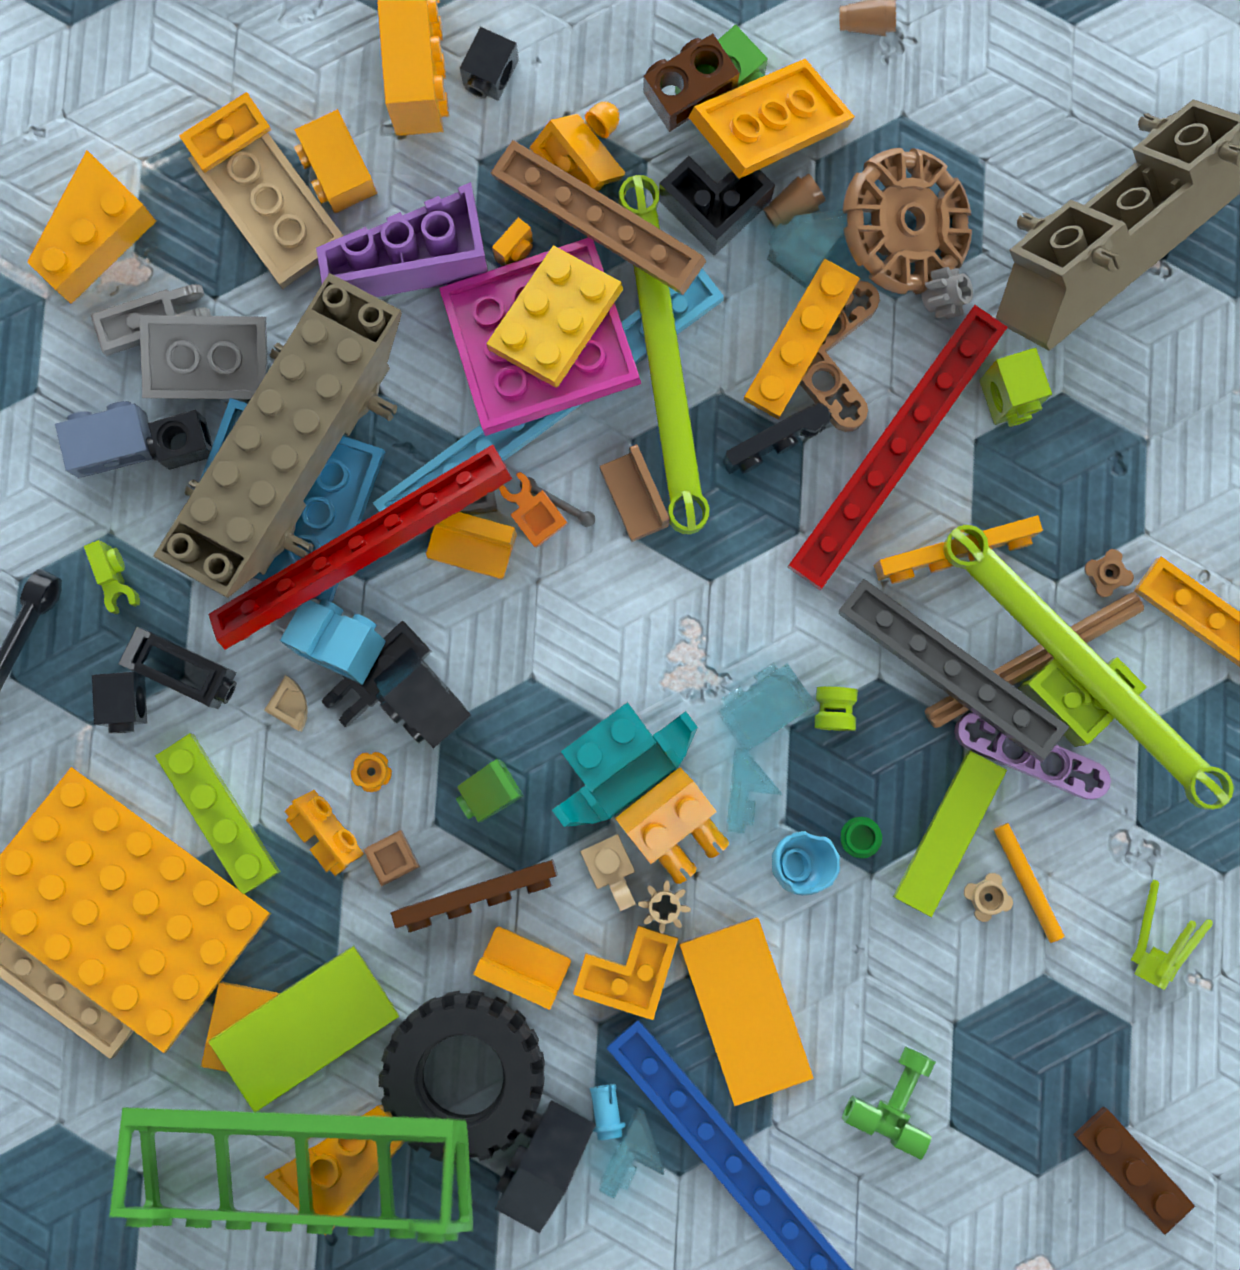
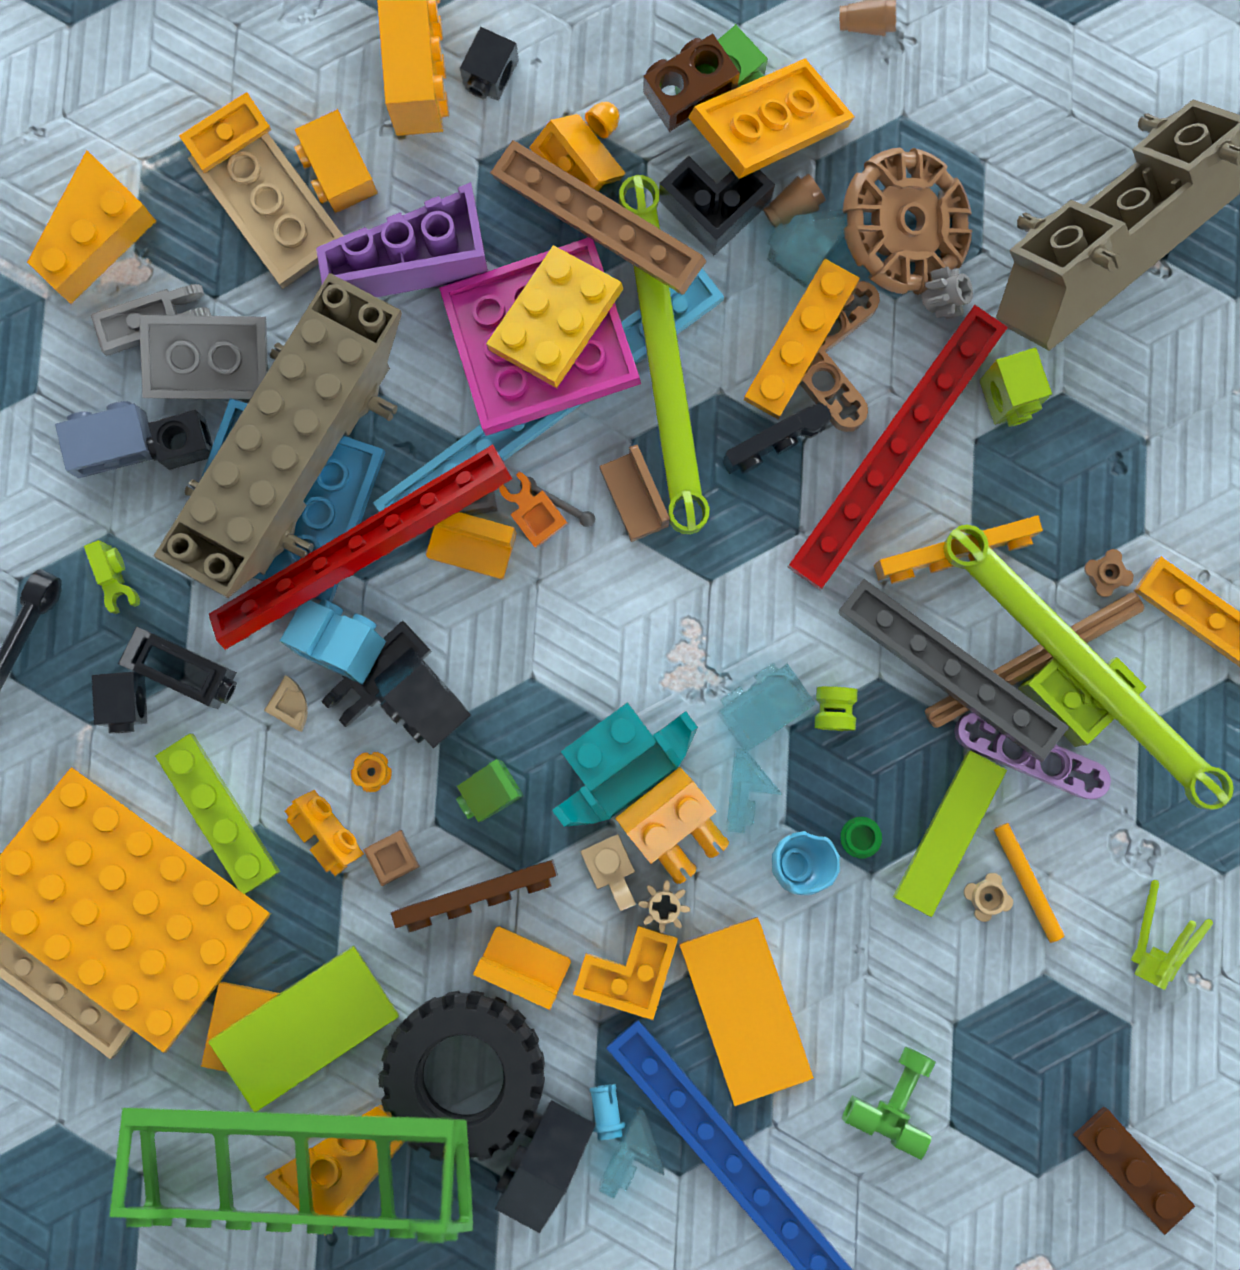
light orange plate [492,217,533,266] -> none

